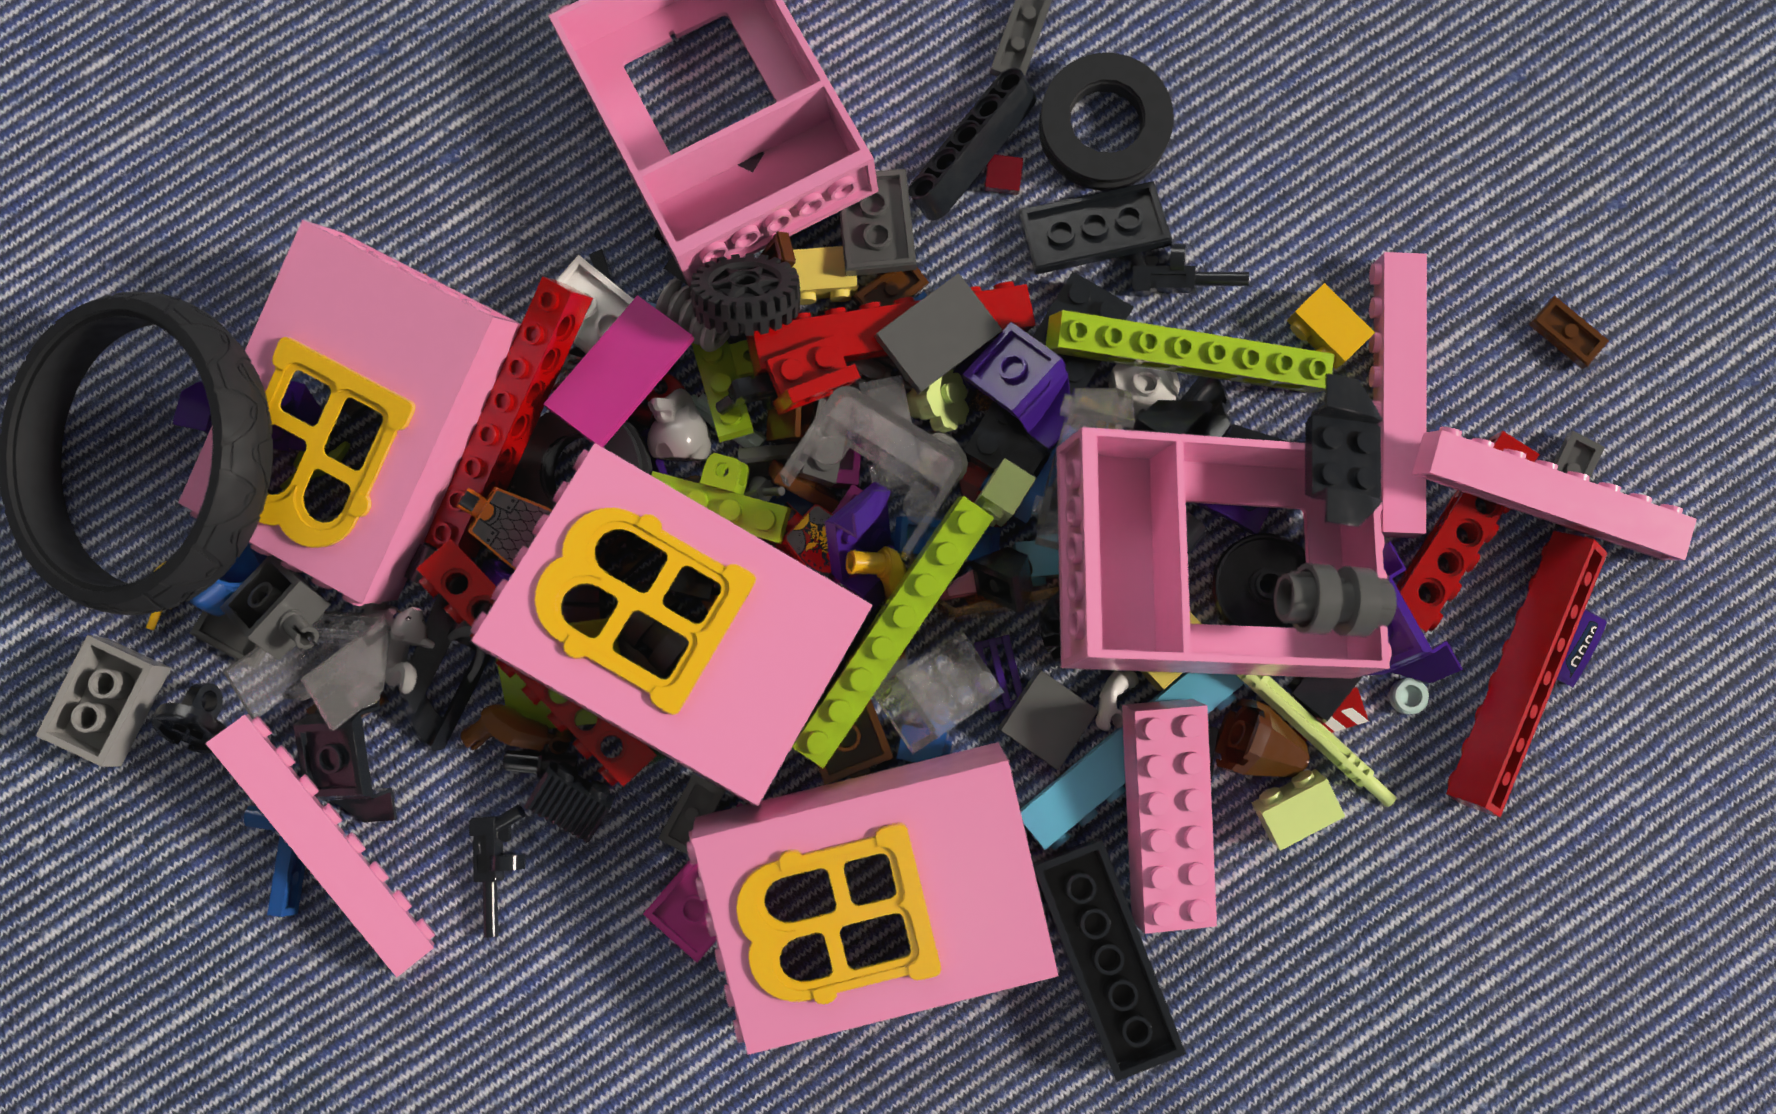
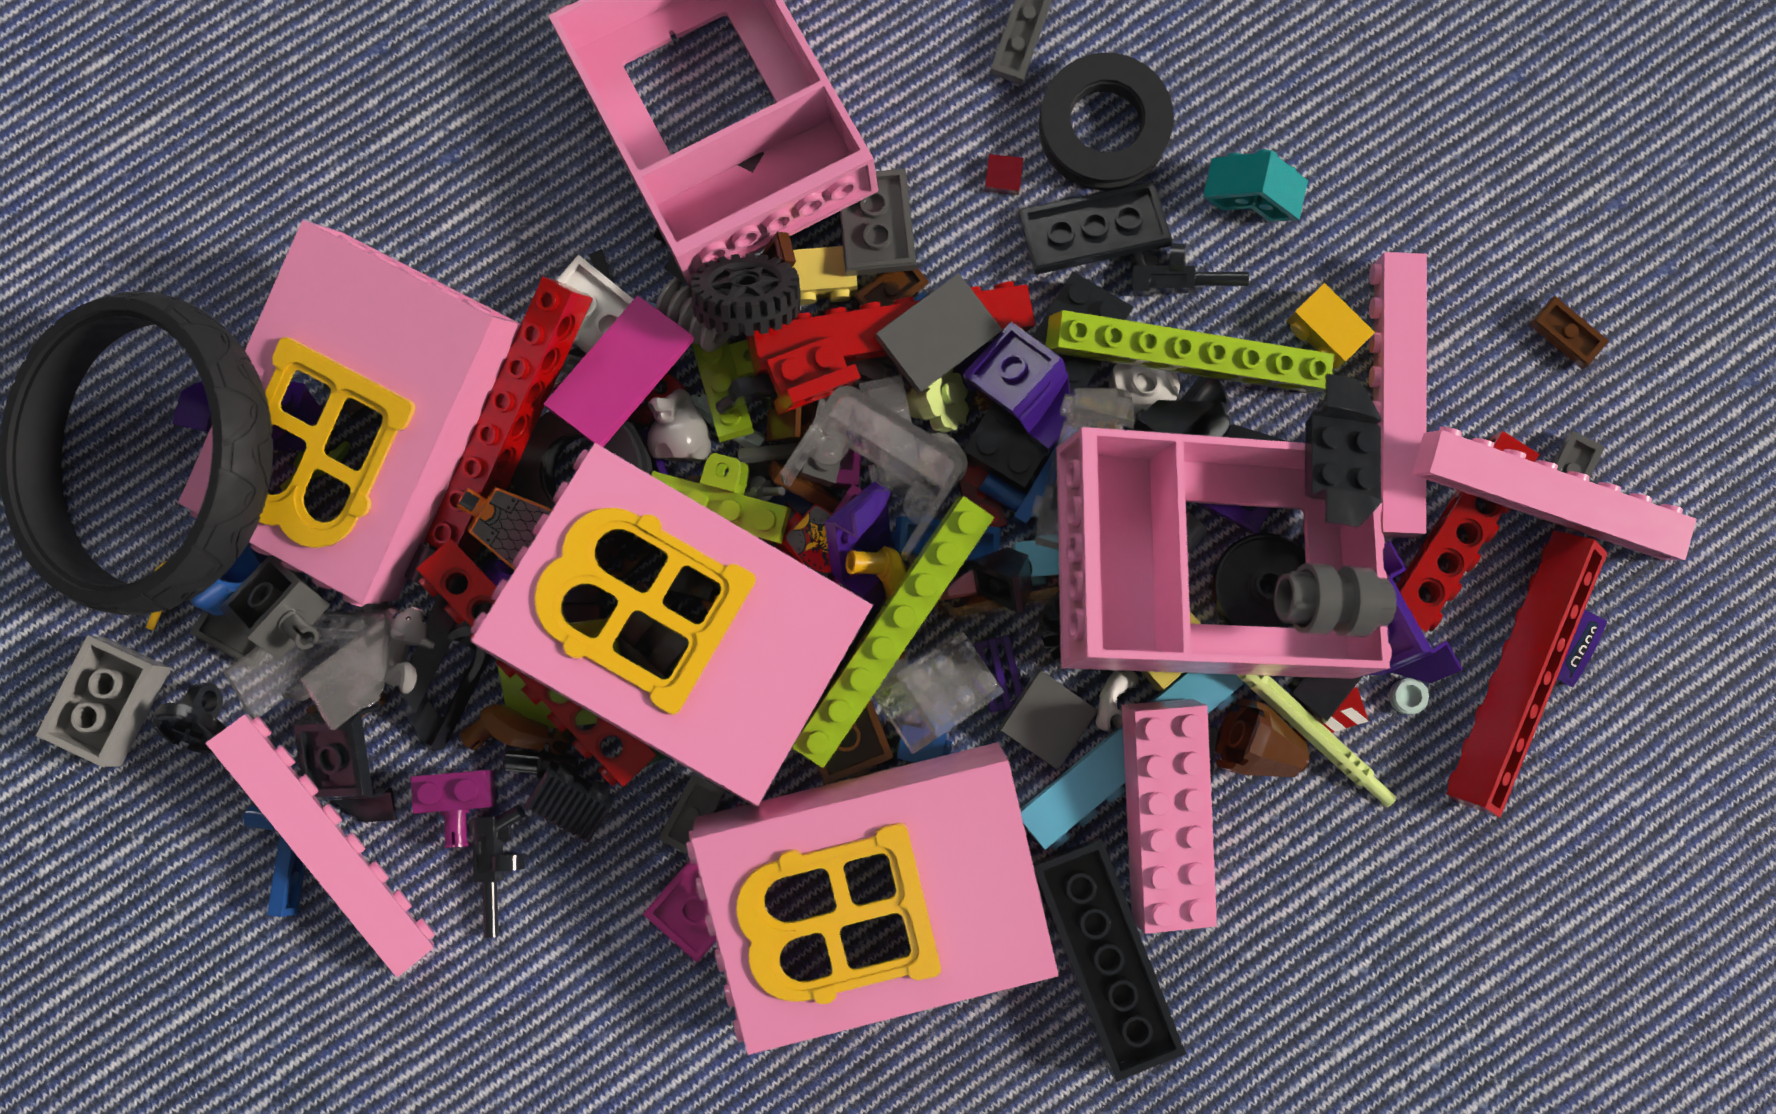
black beam [908,68,1037,220] -> none
yellowish green brick [974,458,1036,527] -> none
yellowish green brick [1251,769,1346,851] -> none
none -> magenta brick [411,770,497,848]
none -> teal brick [1203,149,1308,222]

